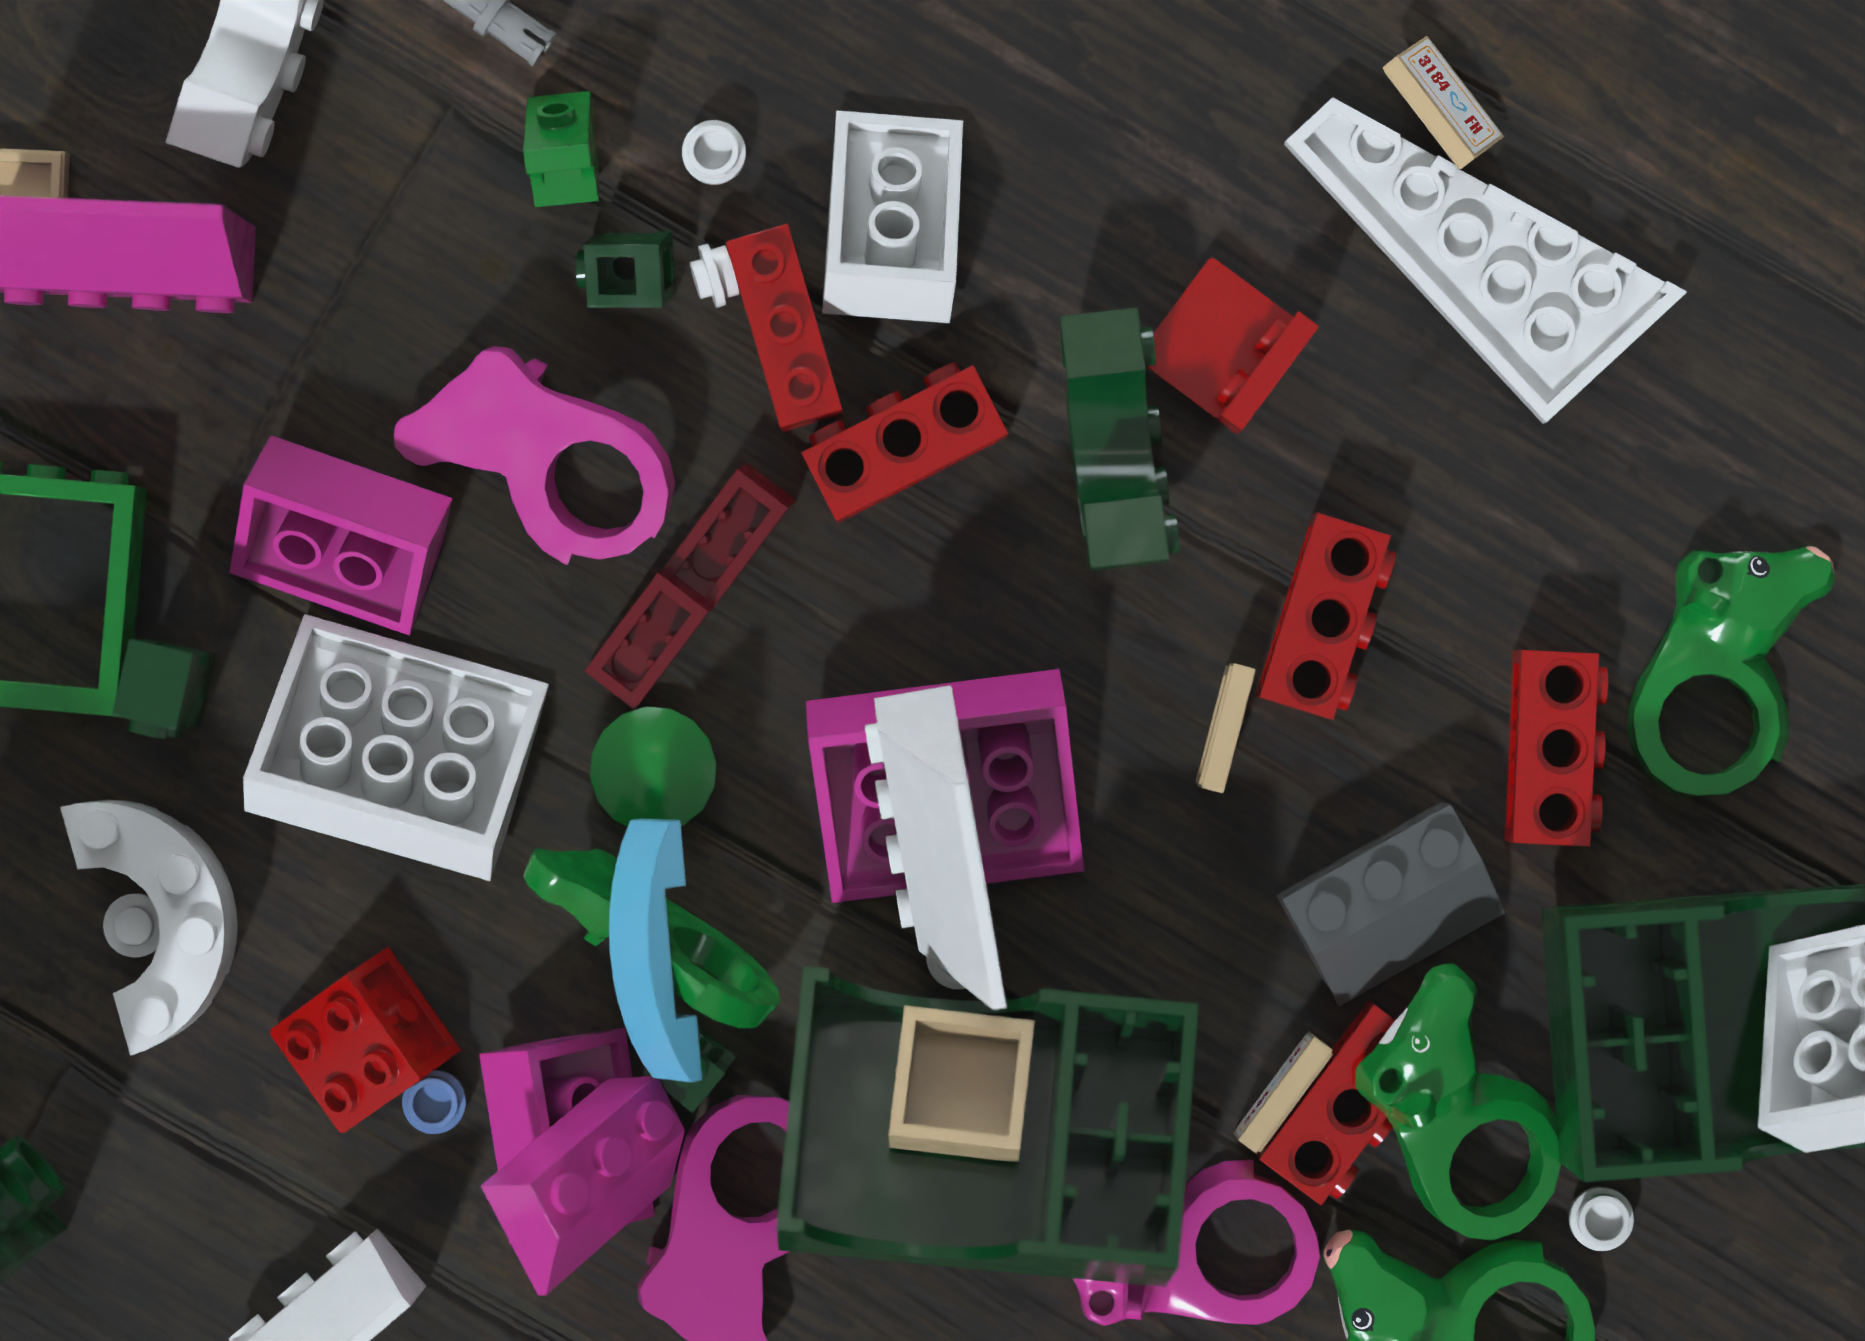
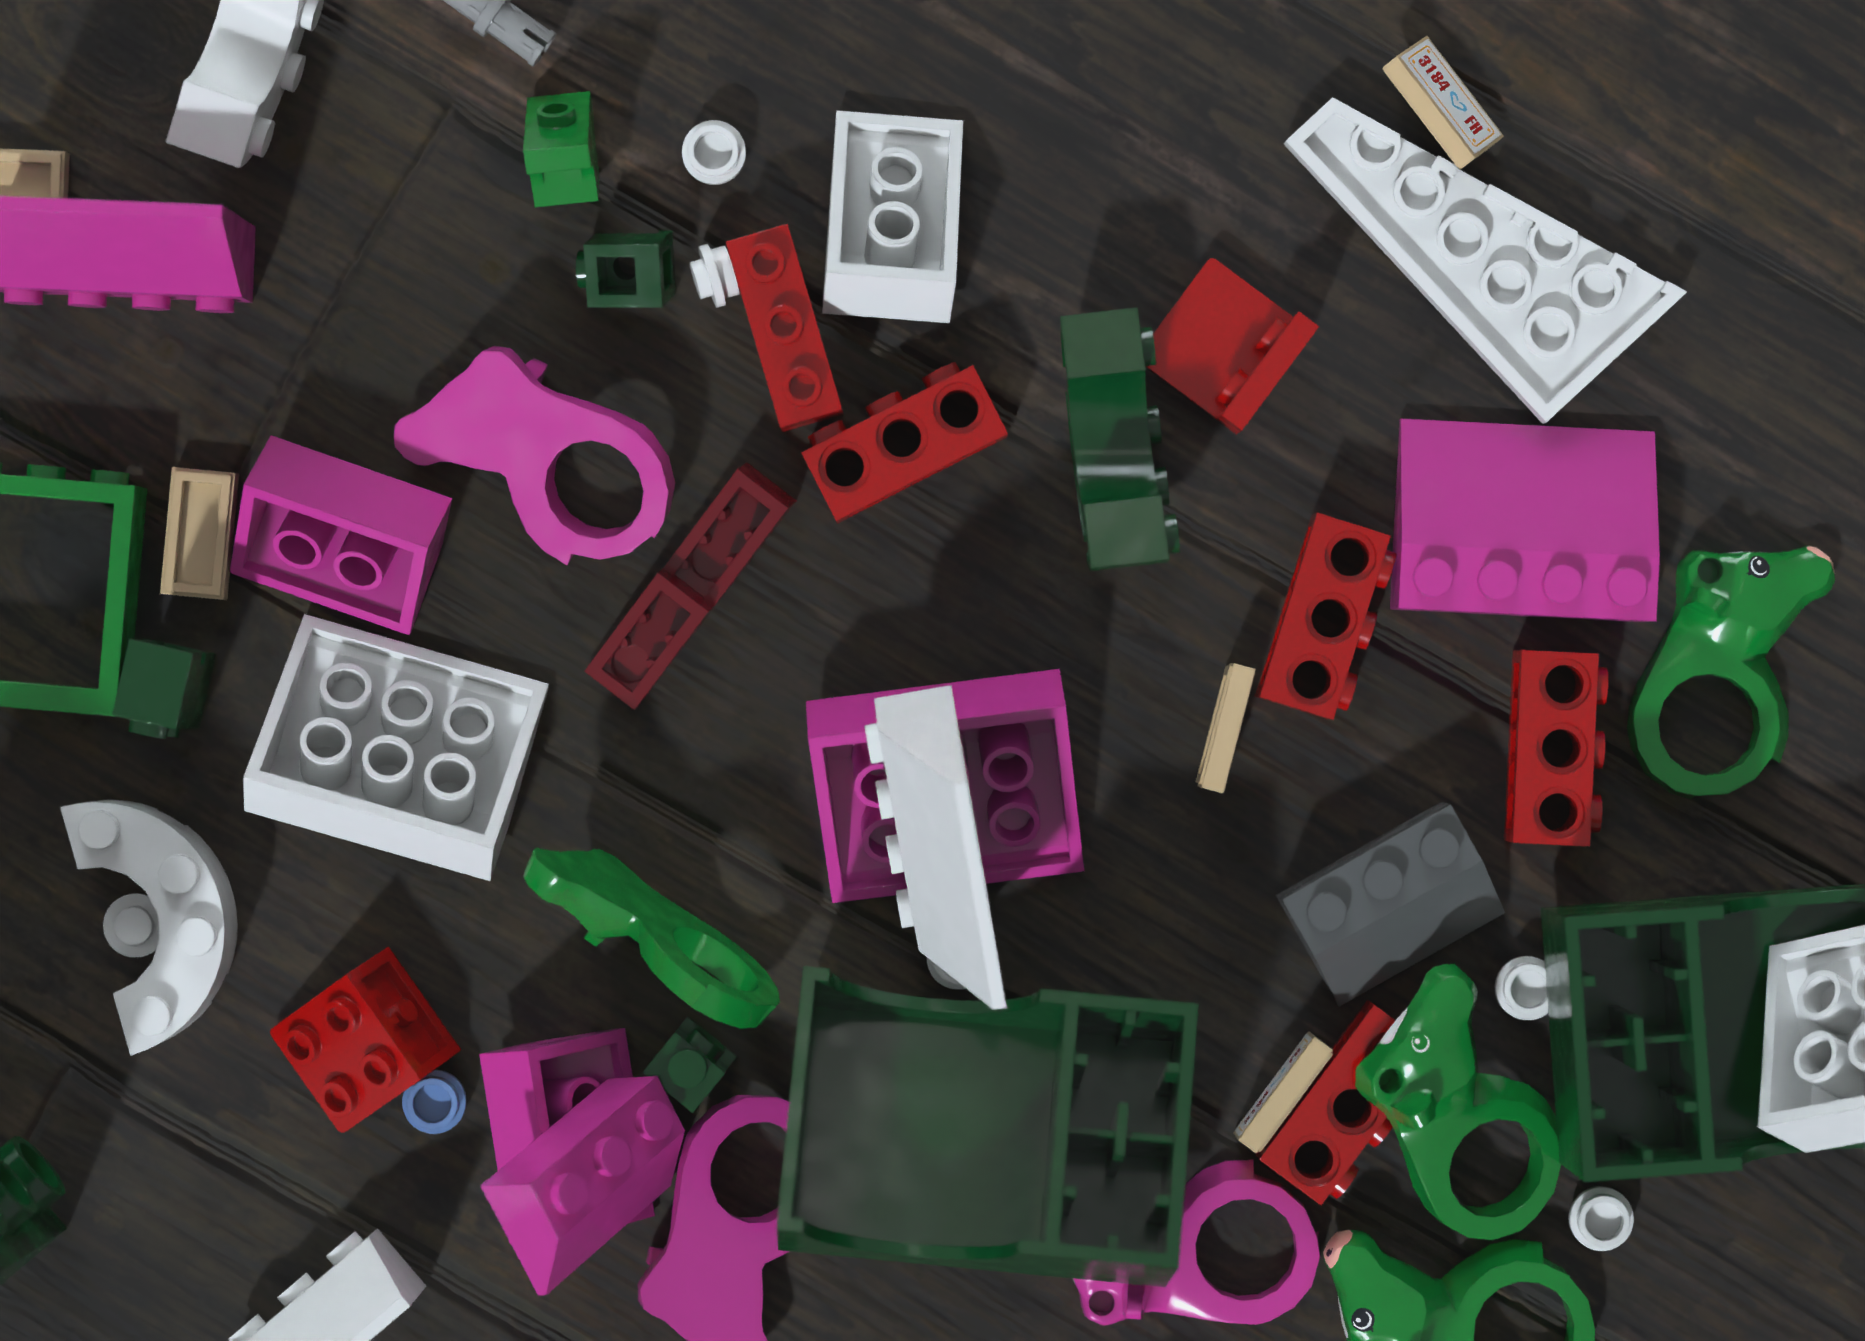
green dish [590,707,717,827] -> none
medium azure slope [609,819,702,1082] -> none
tan piece [889,1006,1035,1163] -> none
none -> tan tile [160,467,239,600]
none -> dark pink slope [1390,419,1660,622]
none -> white plate [1495,956,1548,1020]

